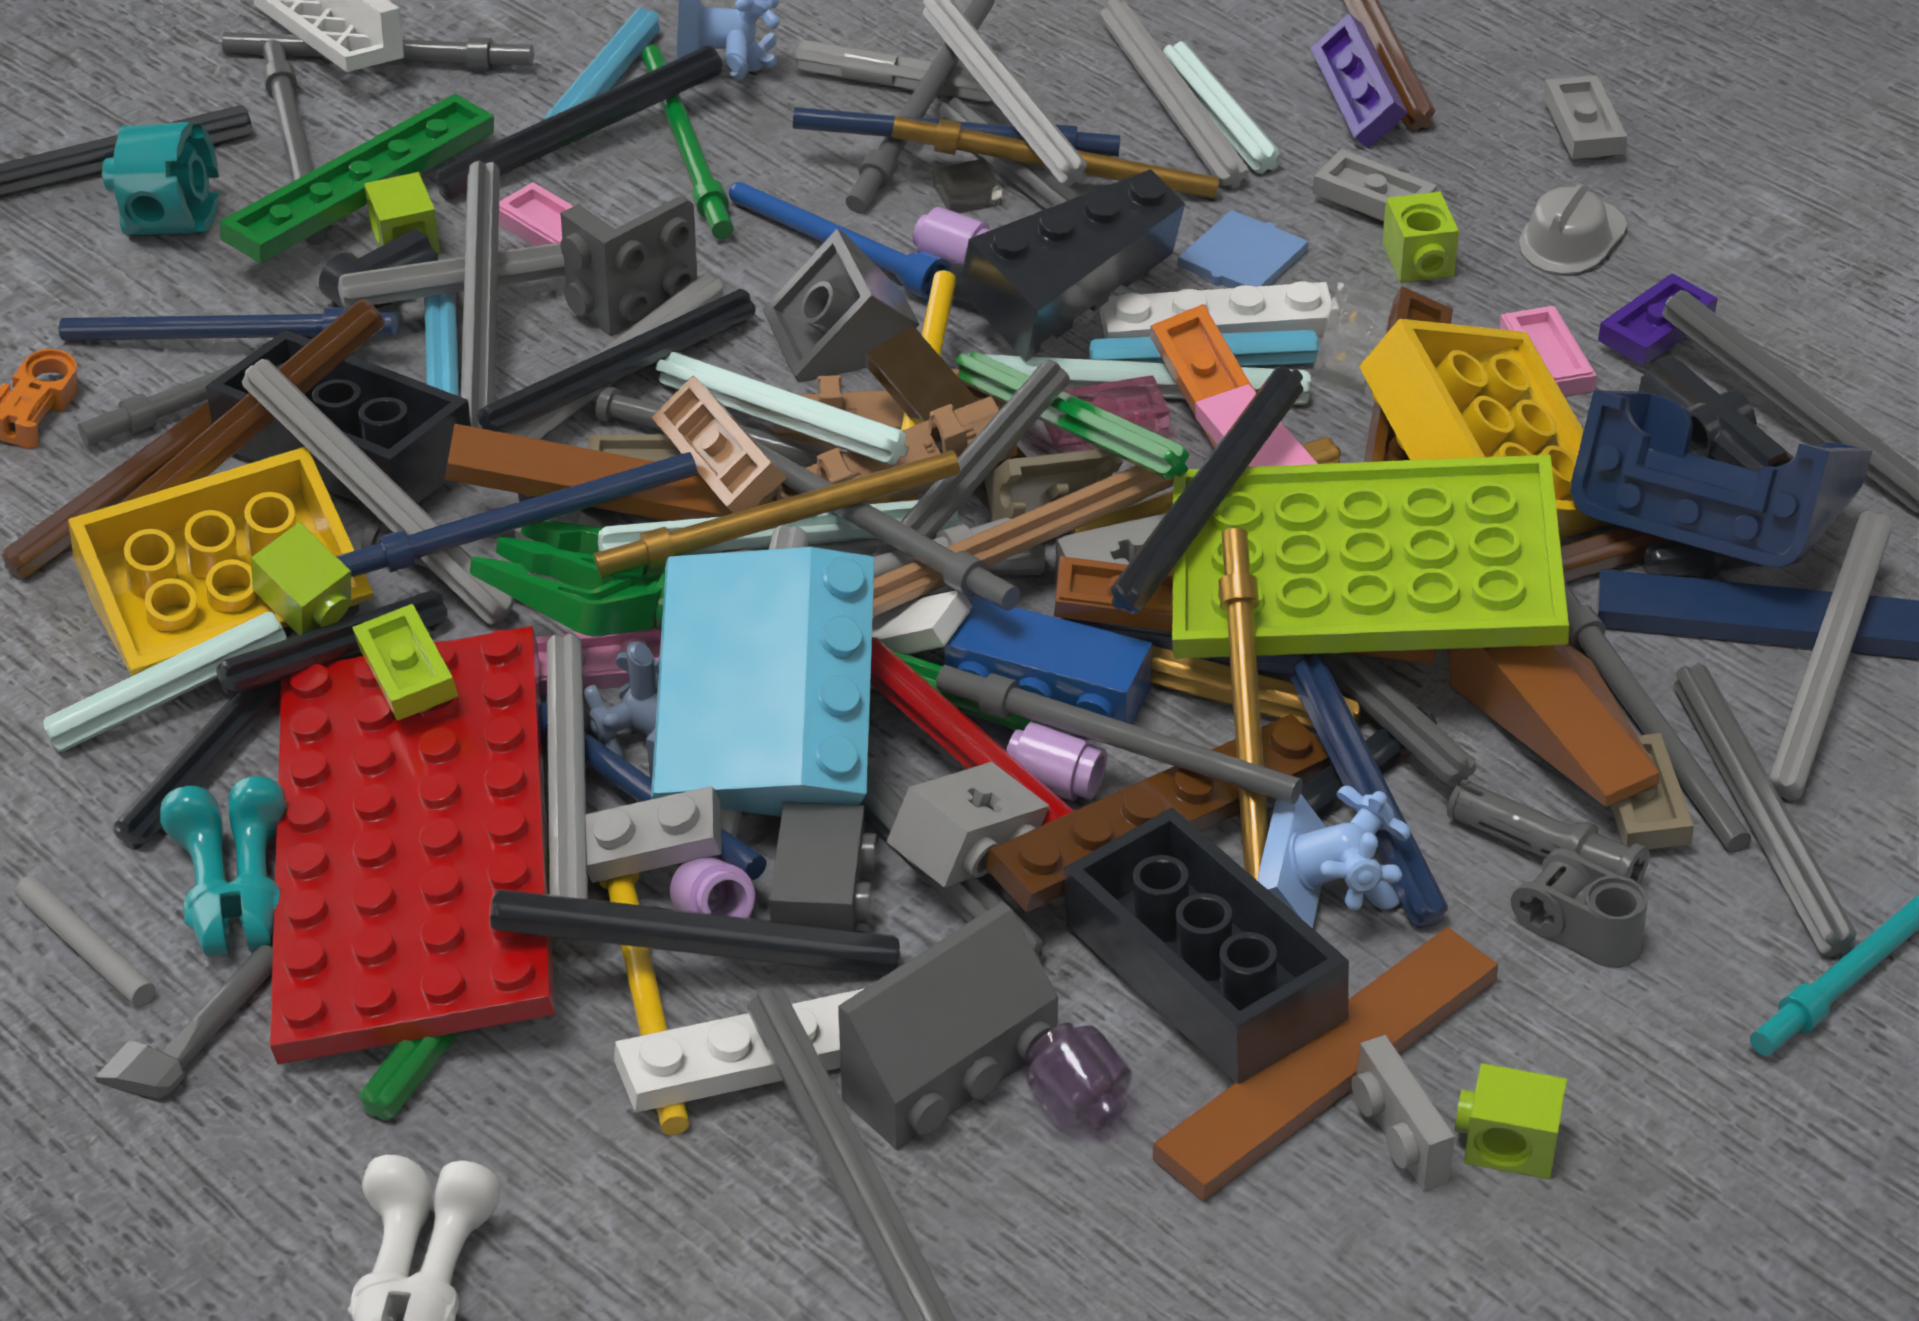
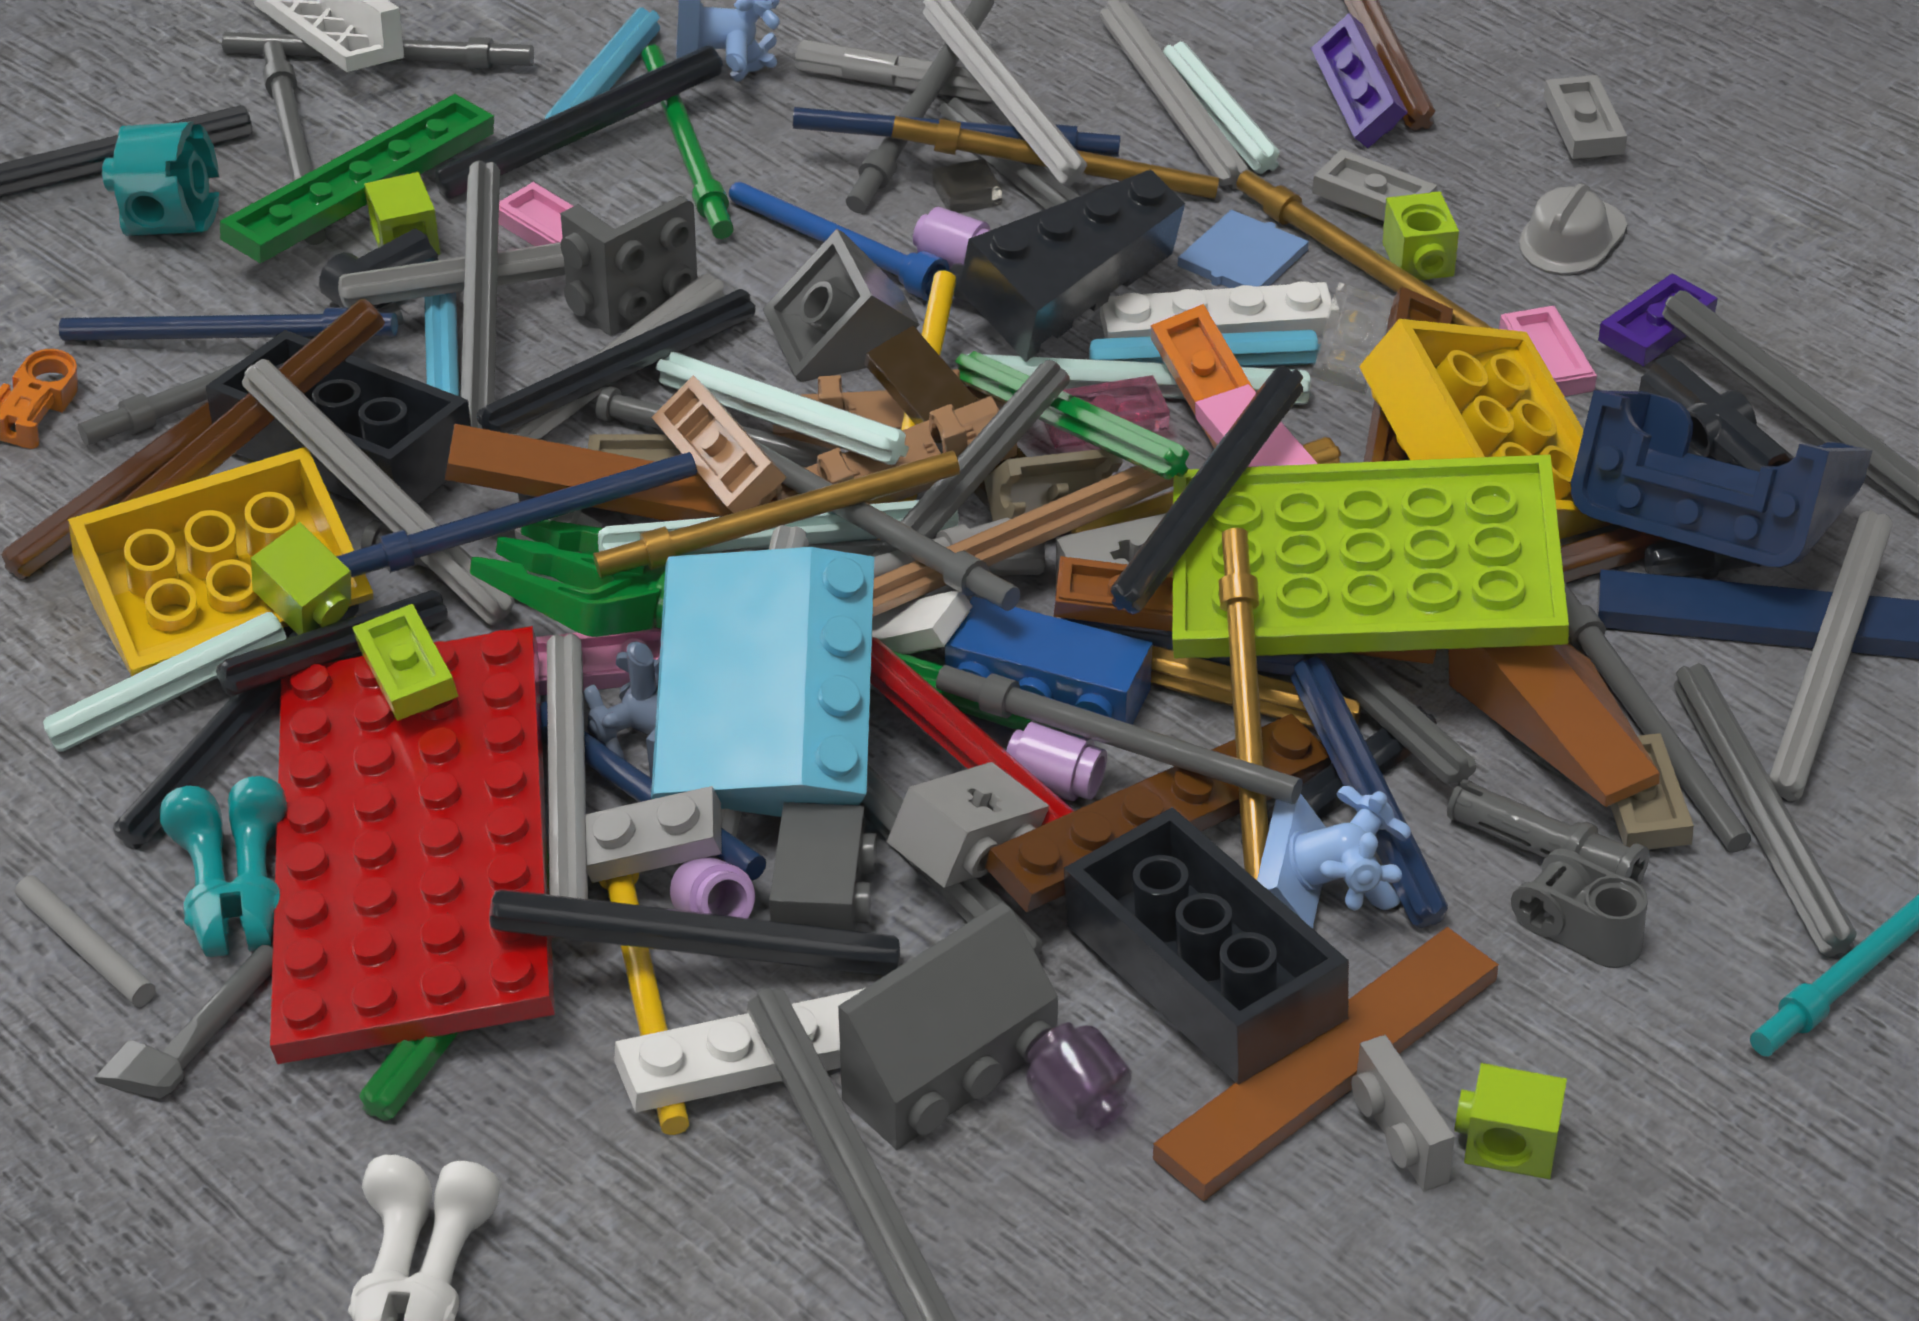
none -> pearl gold bar [1236,170,1493,328]

